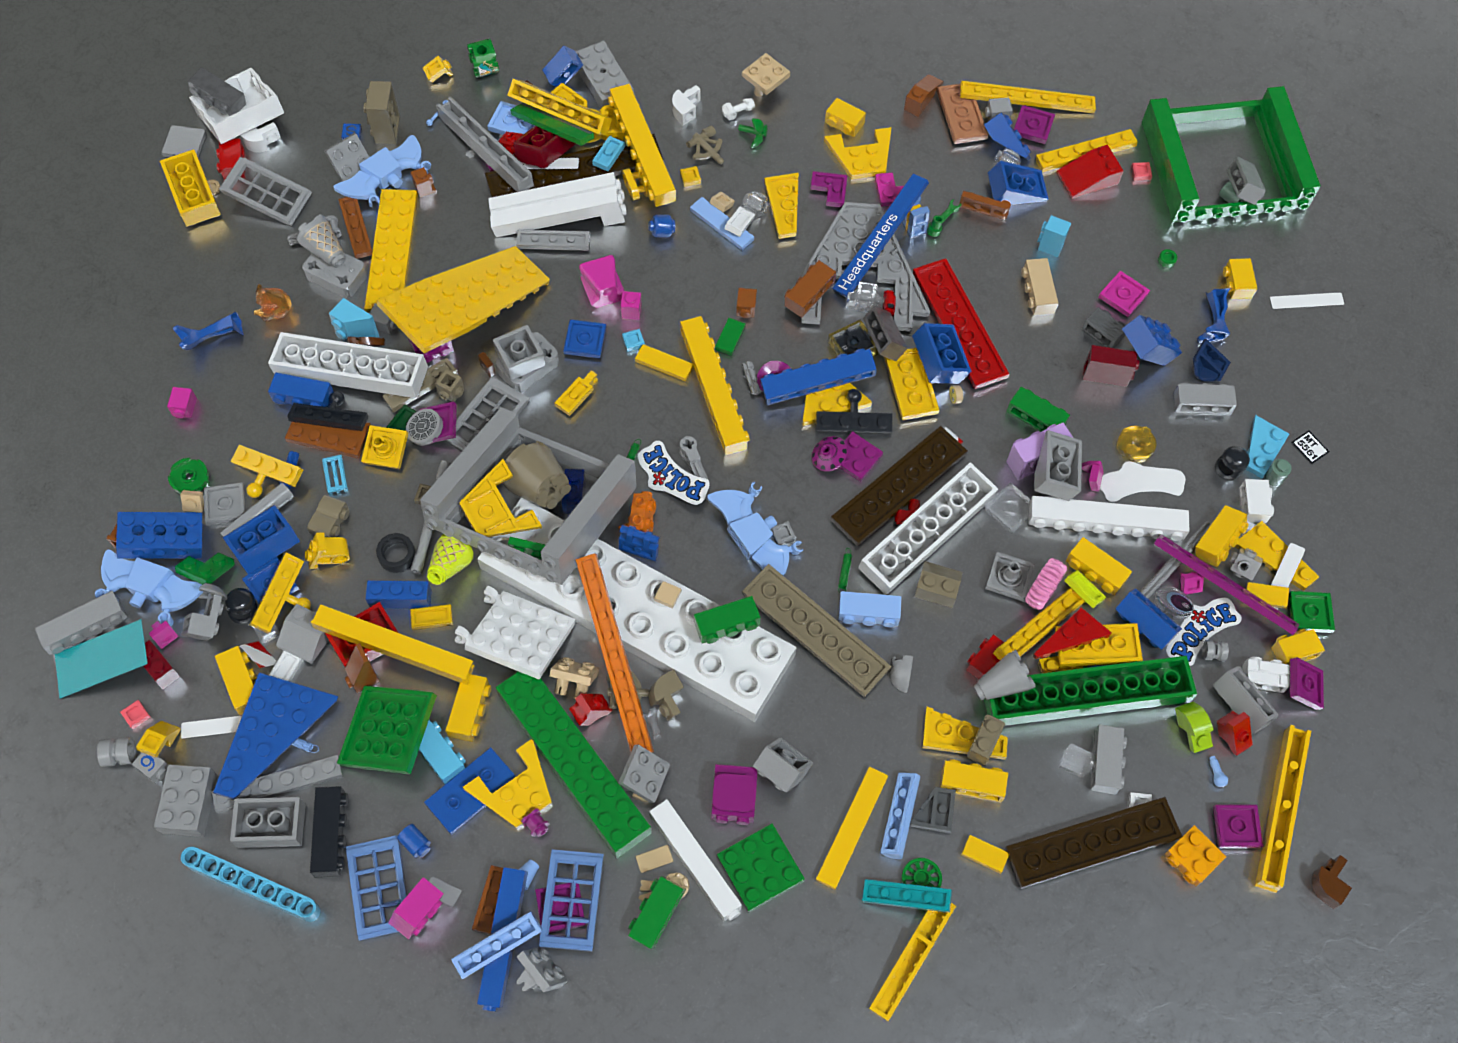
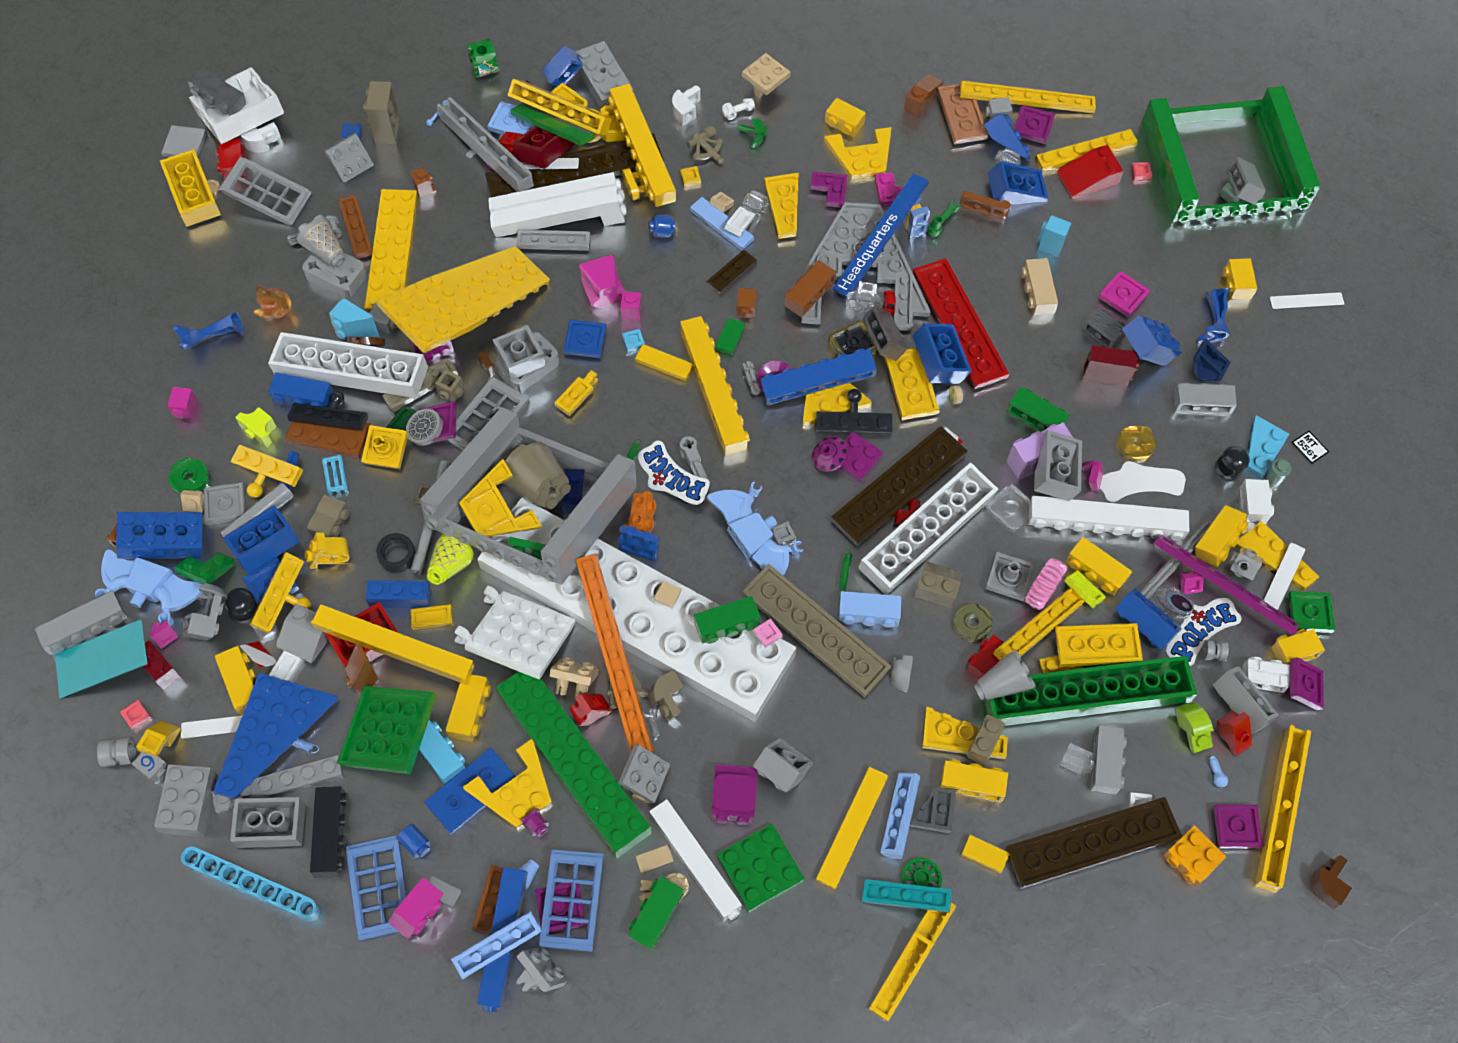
light blue torso [334,135,431,208] -> none
yellow bracket [422,56,453,83] -> none
medium azure plate [592,136,625,171] -> none
red wing [1033,607,1112,659] -> none
green tile [1158,249,1178,268] -> none
yellow tile [1247,582,1289,609] -> none
none -> neon yellow brick [235,407,276,448]
none -> dark brown tile [706,249,757,296]
none -> bright pink plate [753,618,782,648]
none -> olive tile [952,603,993,642]

